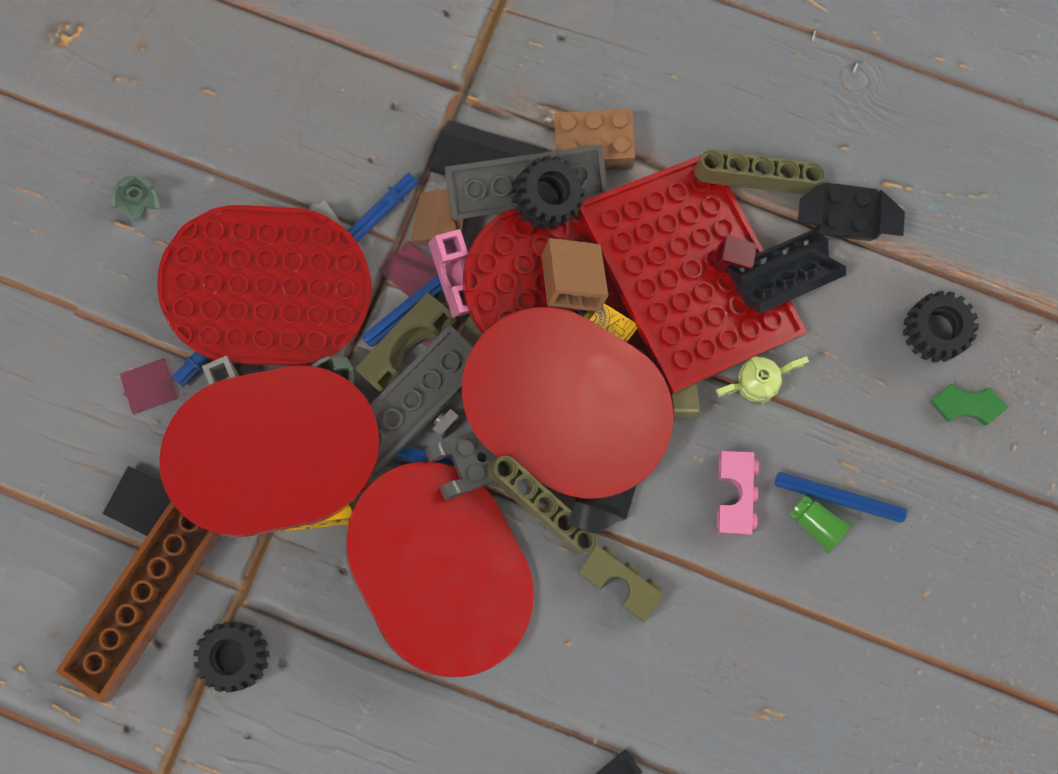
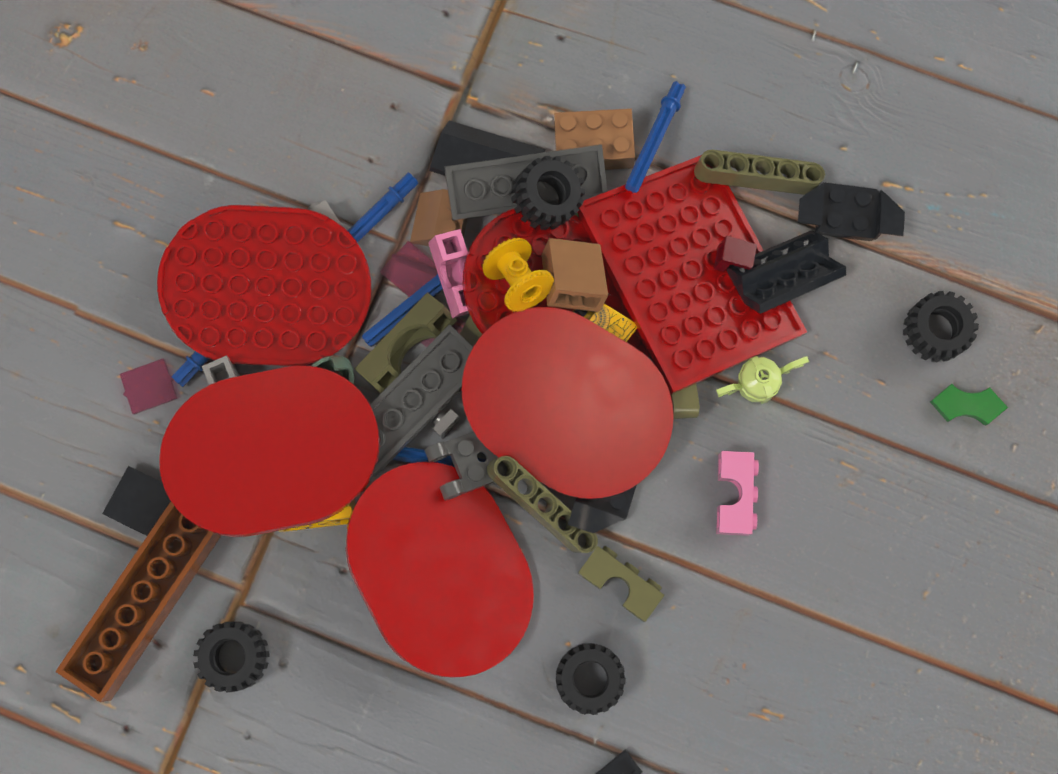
sand green piece [111,175,159,222] -> none
blue axle [775,472,907,523] -> none
bright green plant [789,495,853,554] -> none
none -> yellow hose [482,238,554,312]
none -> black tyre [556,643,626,715]
none -> blue axle [625,81,686,193]

